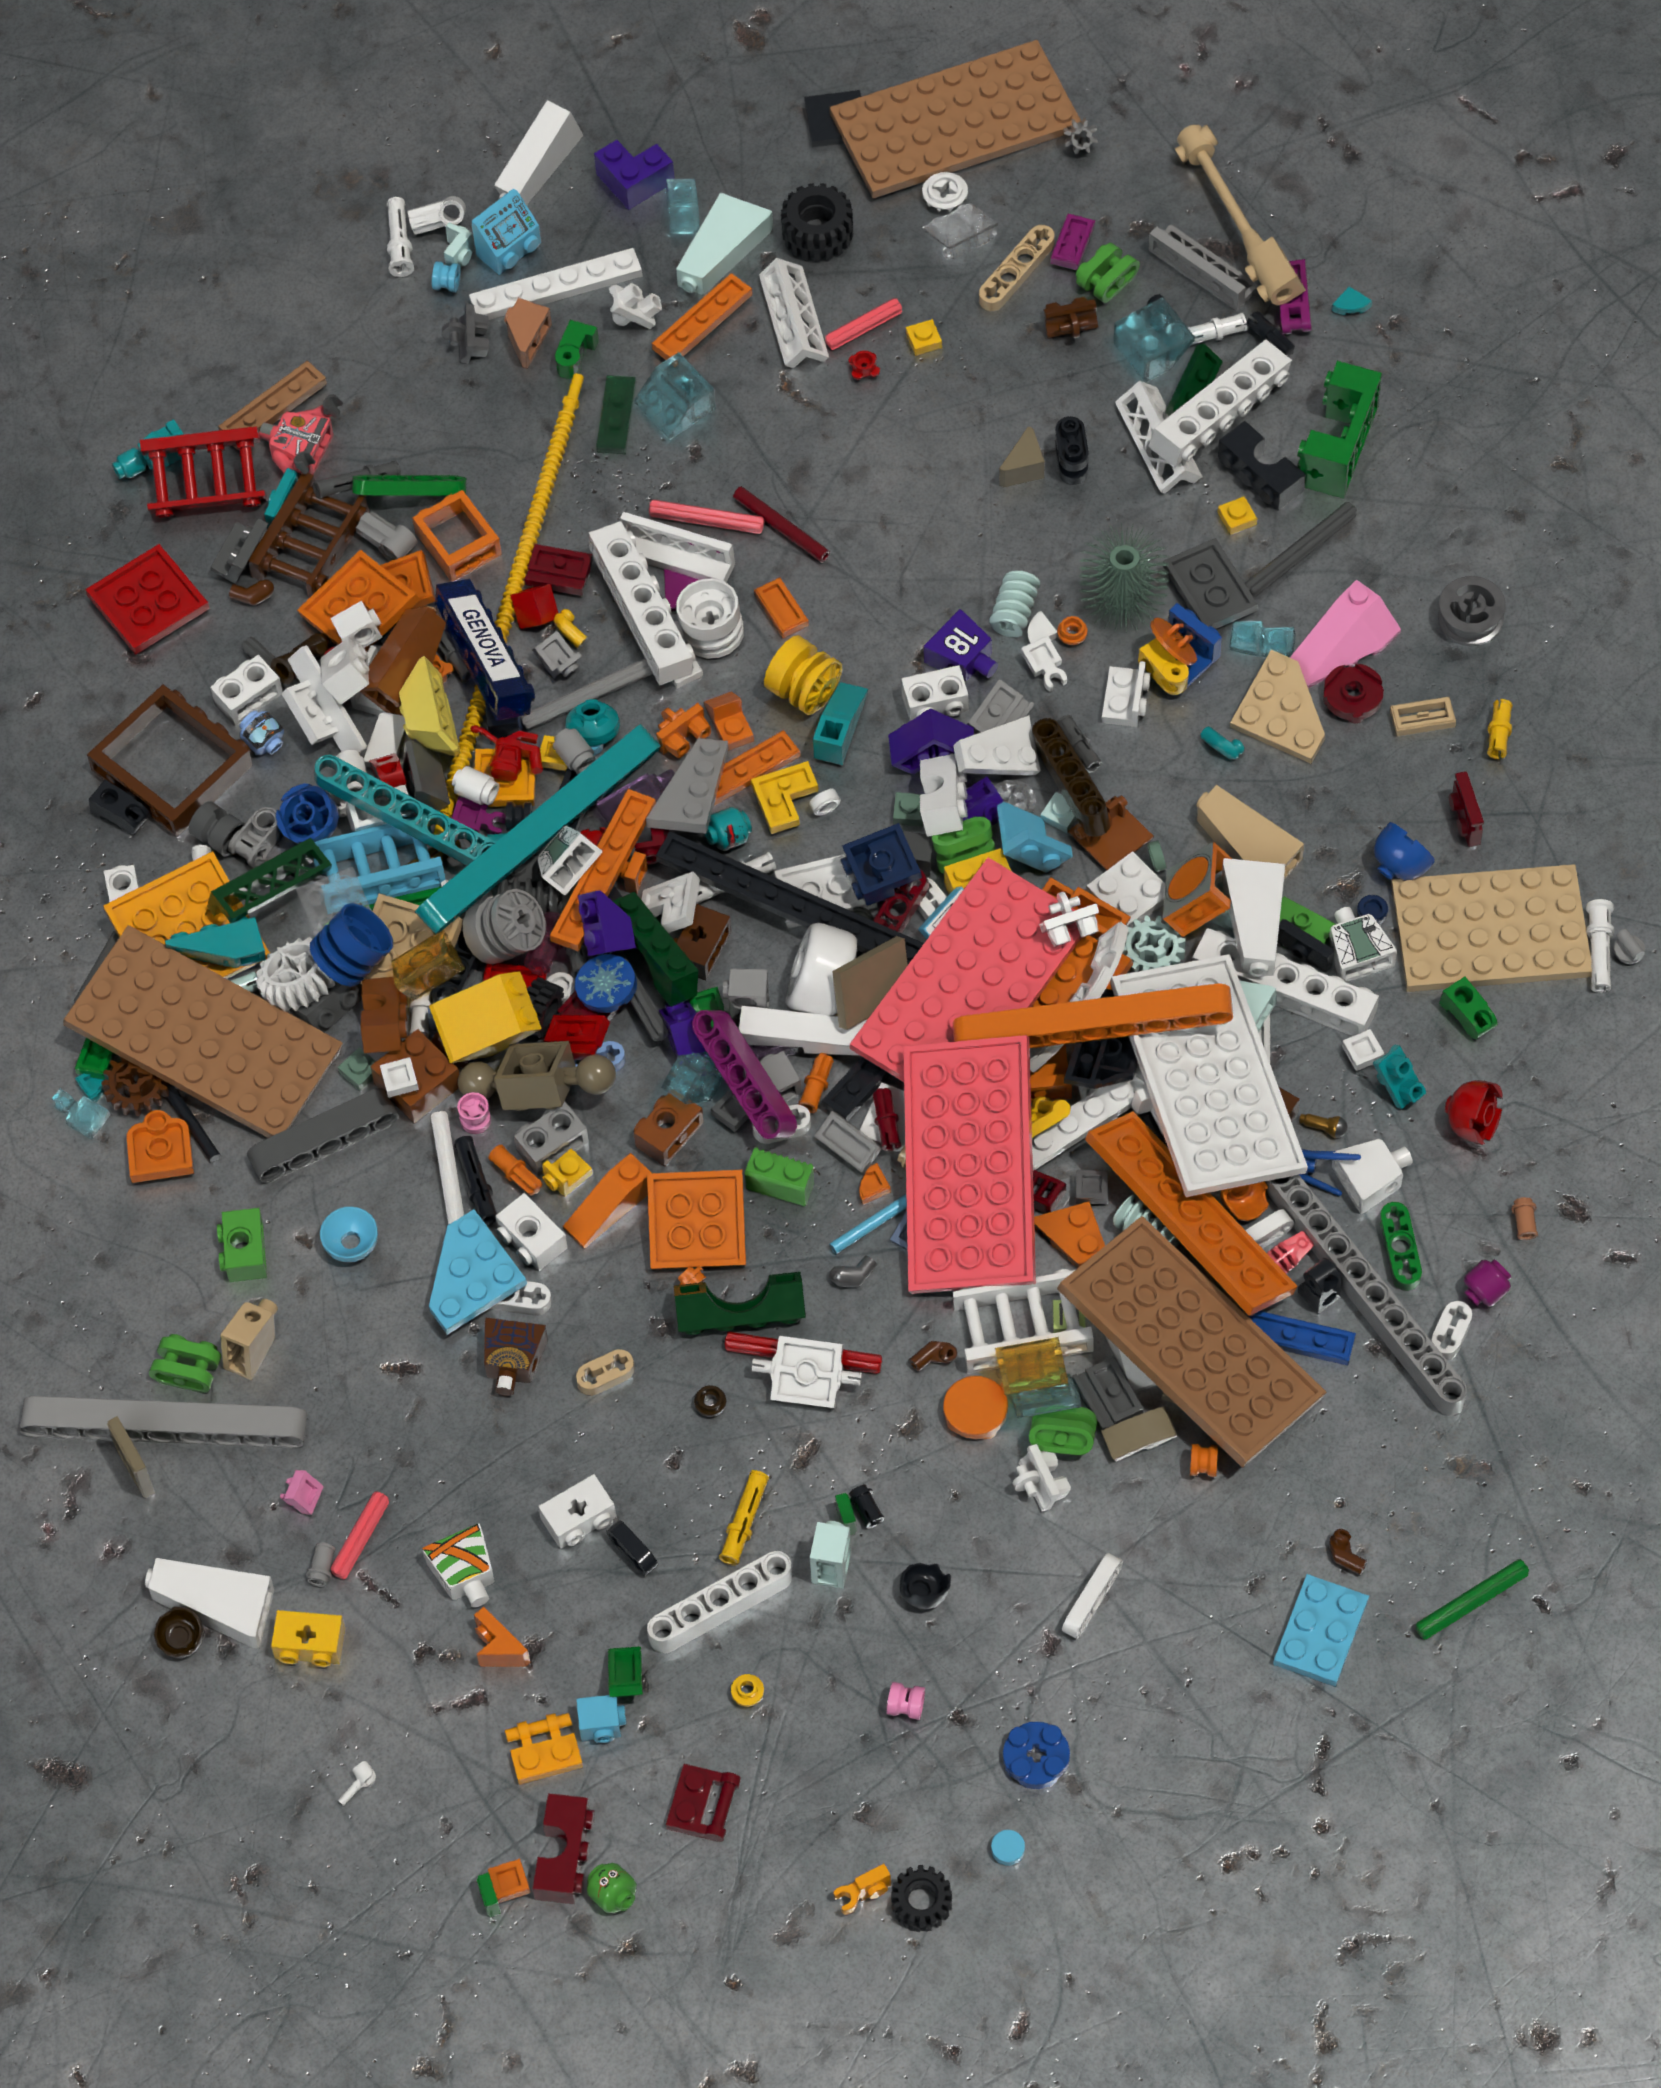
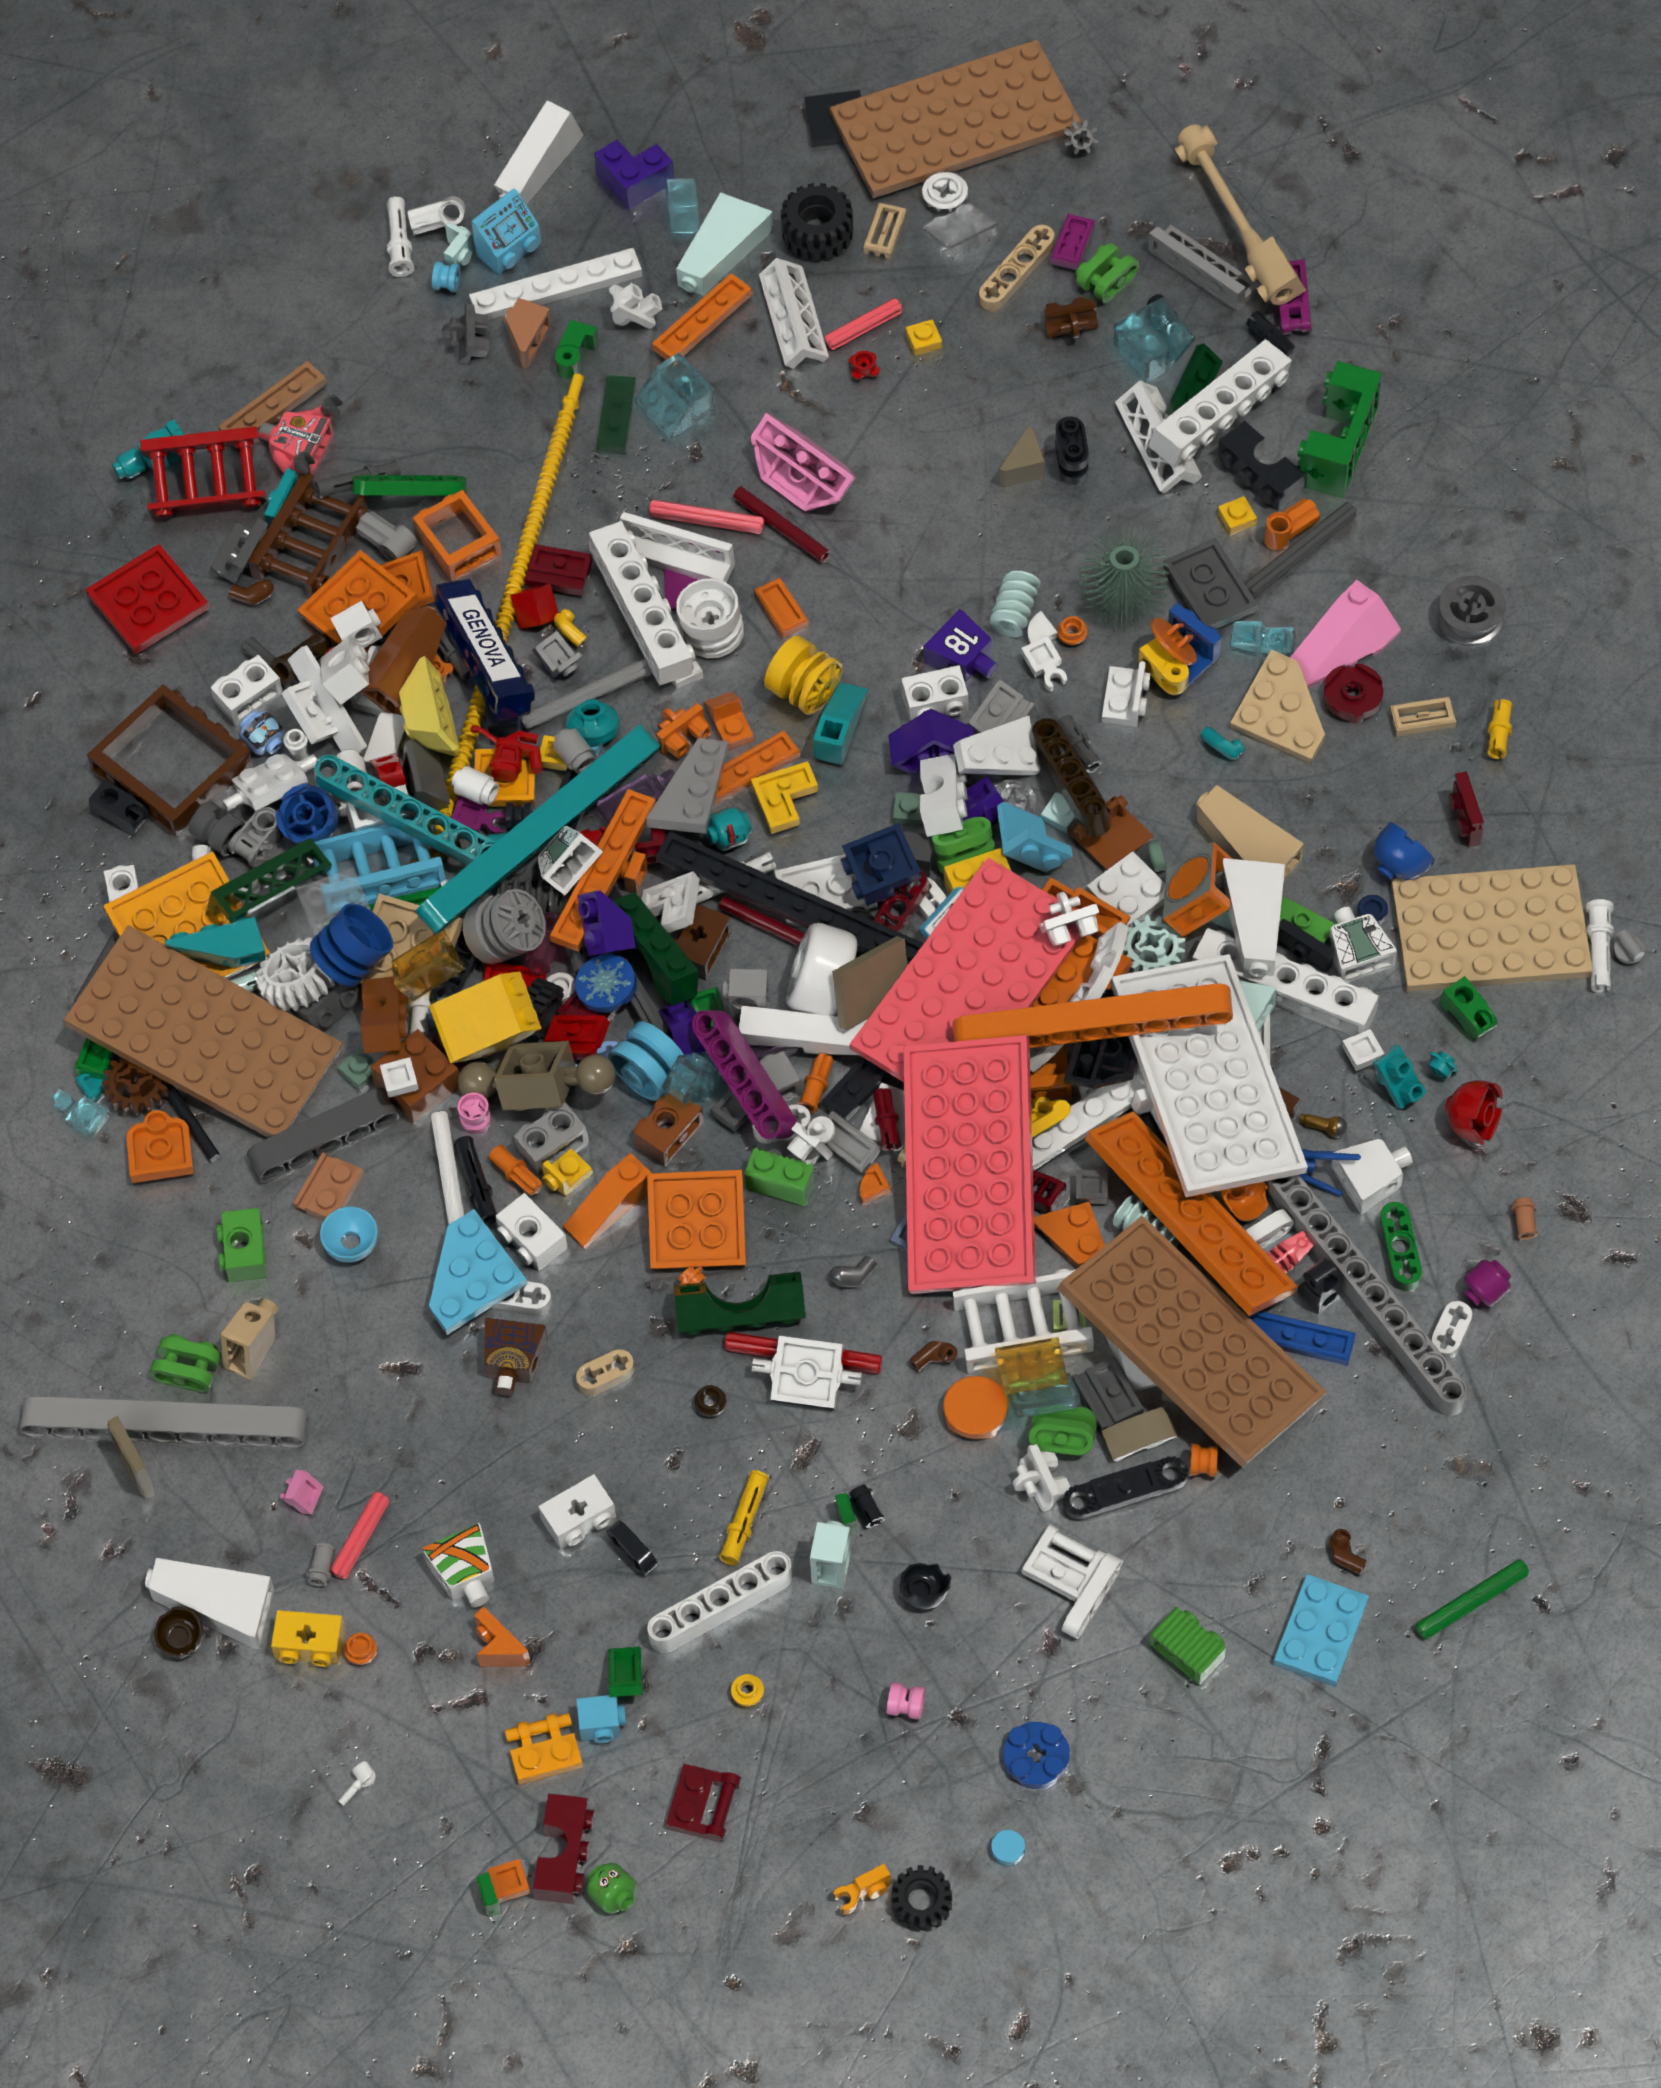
white tile [809,789,841,816] -> none
medium azure bar [829,1194,907,1254] -> none
white pin [1186,313,1247,345] -> none
teal tile [1331,286,1372,315] -> none
none -> white plate [222,753,317,811]
none -> white pin [284,729,309,762]
none -> nougat plate [293,1152,364,1221]
none -> orange plate [344,1633,377,1665]
none -> medium azure wheel [607,1021,688,1101]
none -> dark red piece [719,895,805,947]
none -> bright pink wedge [750,413,856,512]
none -> white hips [787,1116,836,1165]
none -> tan tile [863,203,907,259]
none -> white plate [1022,1524,1107,1602]
none -> black plate [1063,1456,1188,1519]
none -> bright green brick [1149,1607,1226,1685]
none -> orange piece [1264,498,1320,551]
none -> teal plate [1427,1051,1458,1079]

